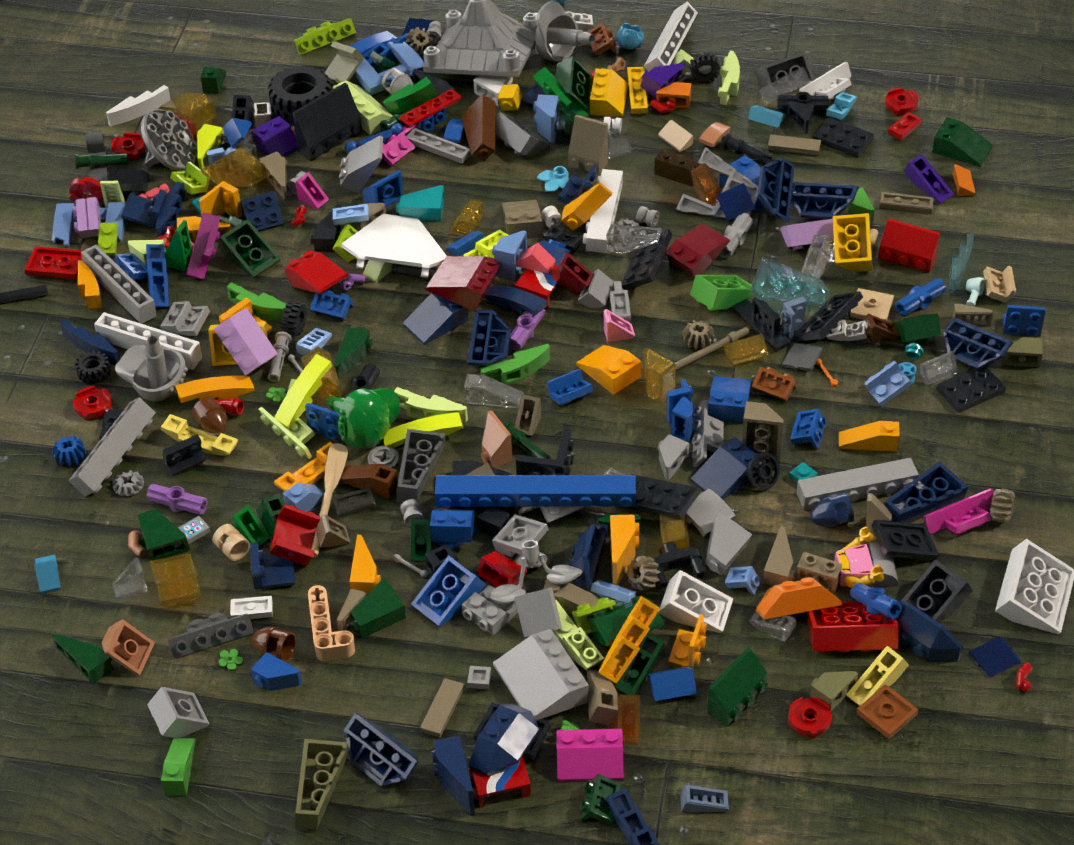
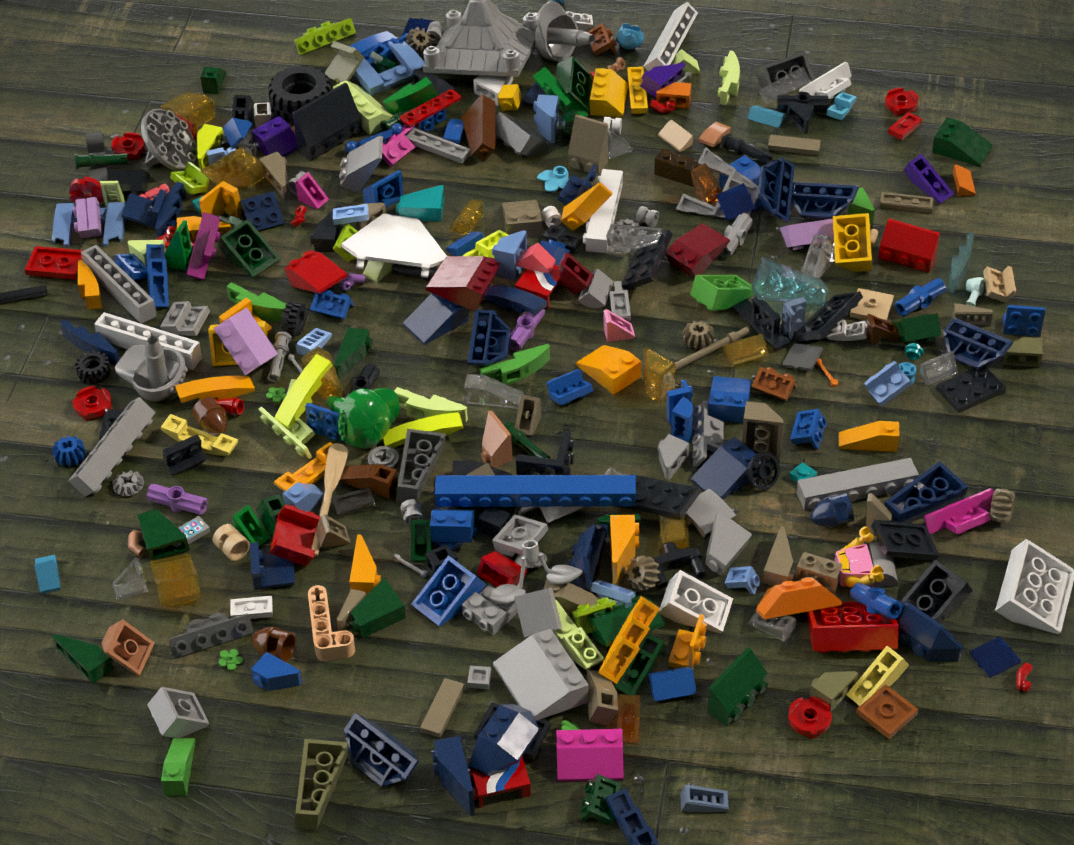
lime plate [98,223,118,256] -> none
white slope [106,85,171,126] -> none
light grey helmet [382,68,413,95] -> none
black tyre [689,52,720,83] -> none
black plate [813,117,874,158] -> none

